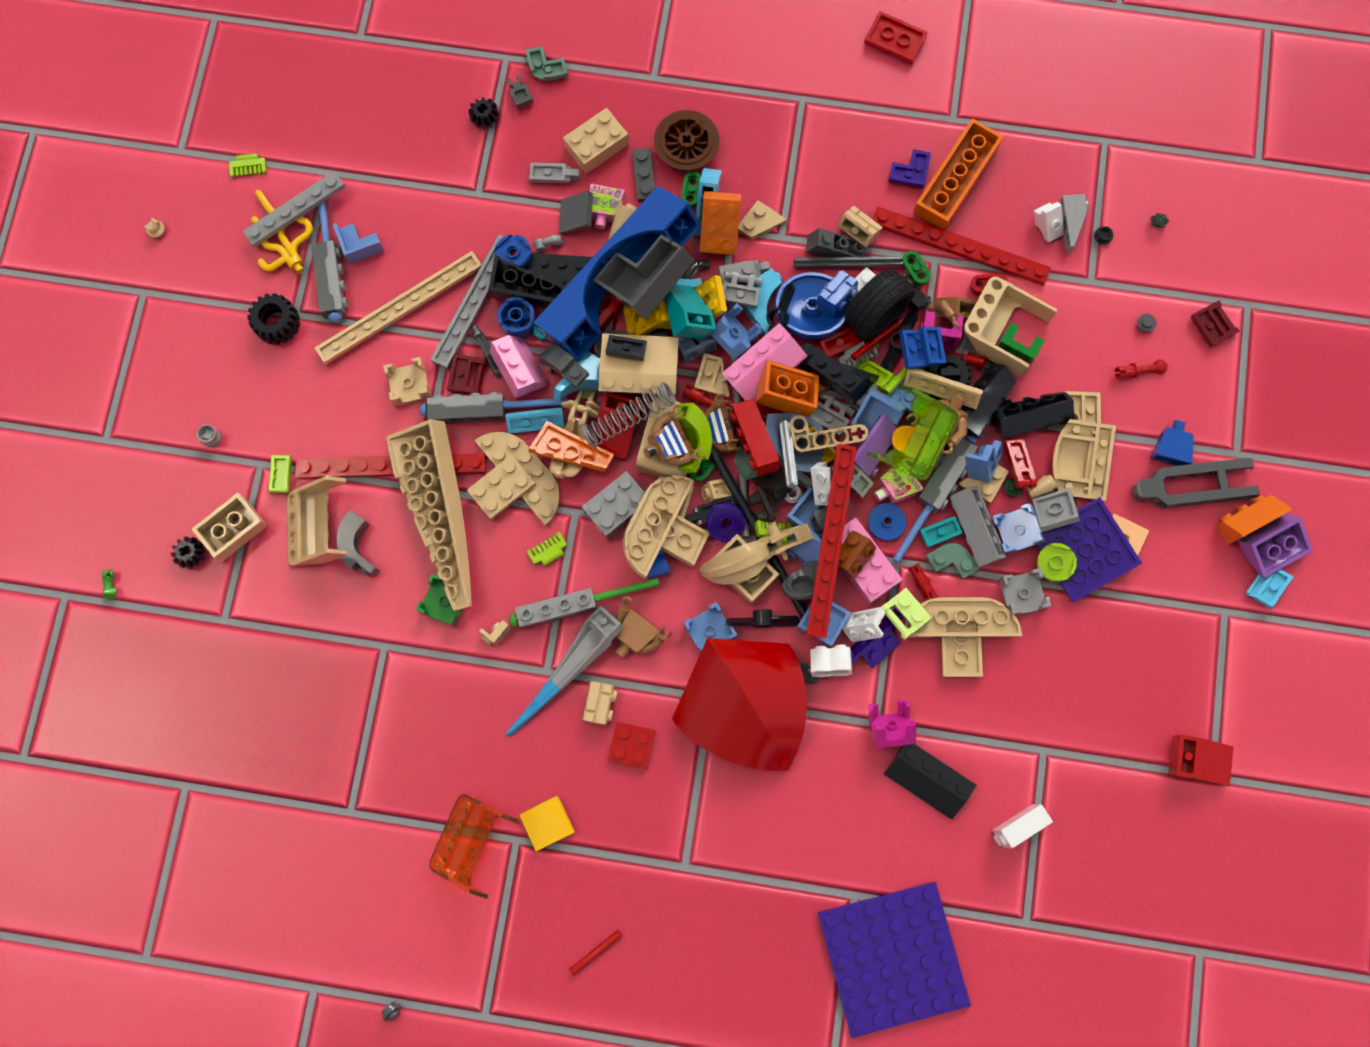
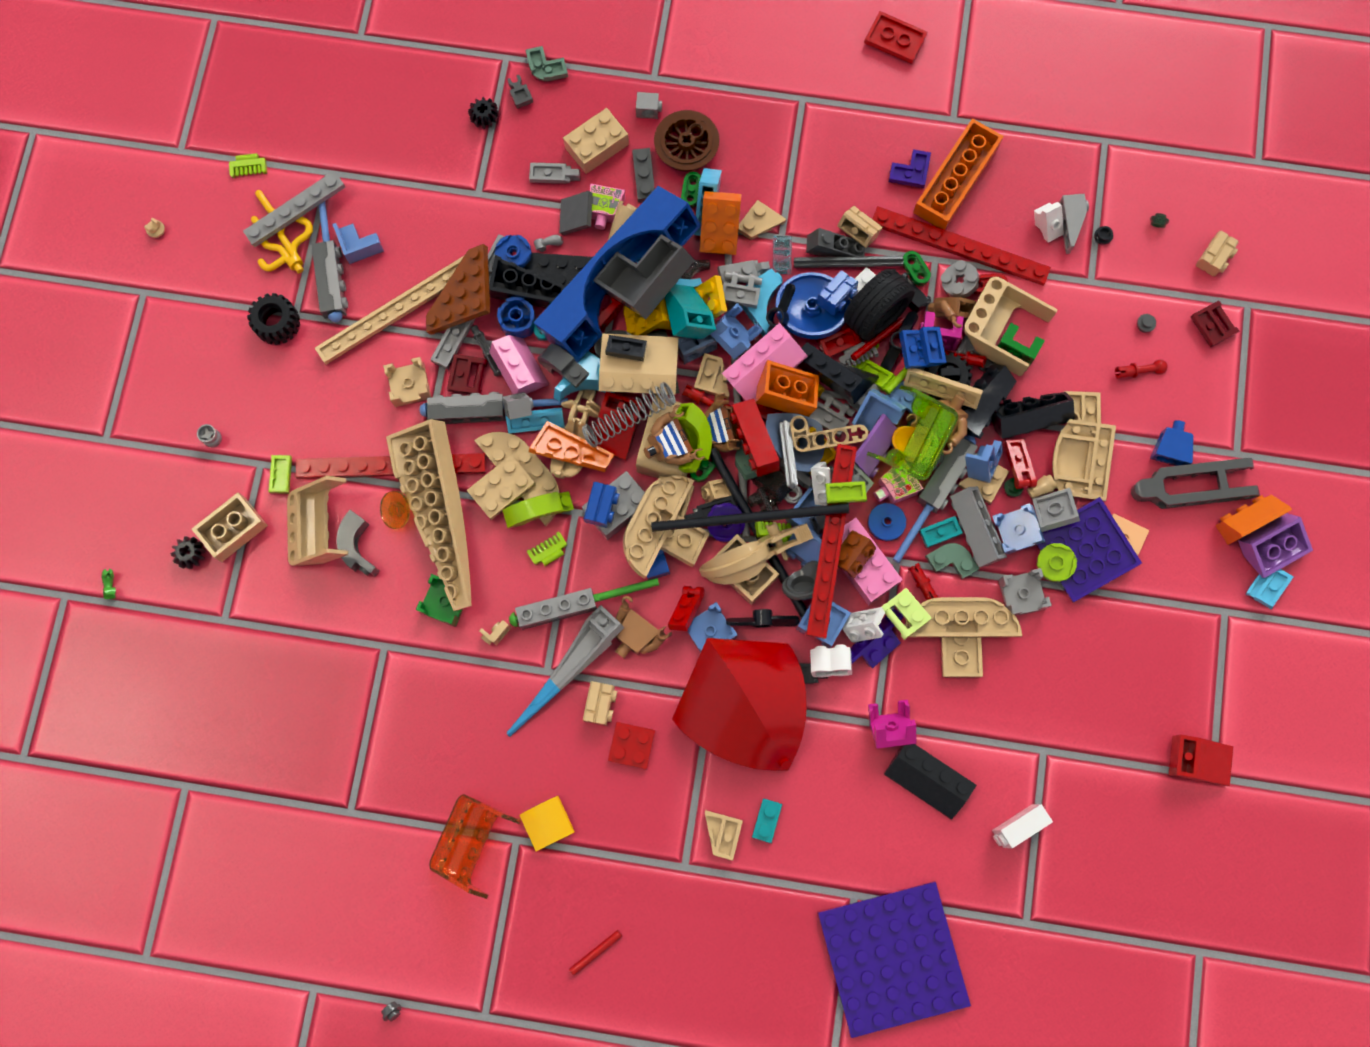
none -> dish [380,491,410,529]
none -> dark orange plate [426,244,490,335]
none -> light grey brick [502,392,534,420]
none -> lime arch [502,491,574,528]
none -> blue brick [583,482,620,528]
none -> light grey brick [636,92,662,119]
none -> black piece [651,503,849,532]
none -> red plate [668,586,705,631]
none -> tan wing [705,810,743,860]
none -> teal plate [752,798,782,843]
none -> clear light blue slope [773,236,792,274]
none -> lime plate [825,481,867,504]
none -> light grey plate [941,260,979,298]
none -> tan brick [1196,231,1239,276]

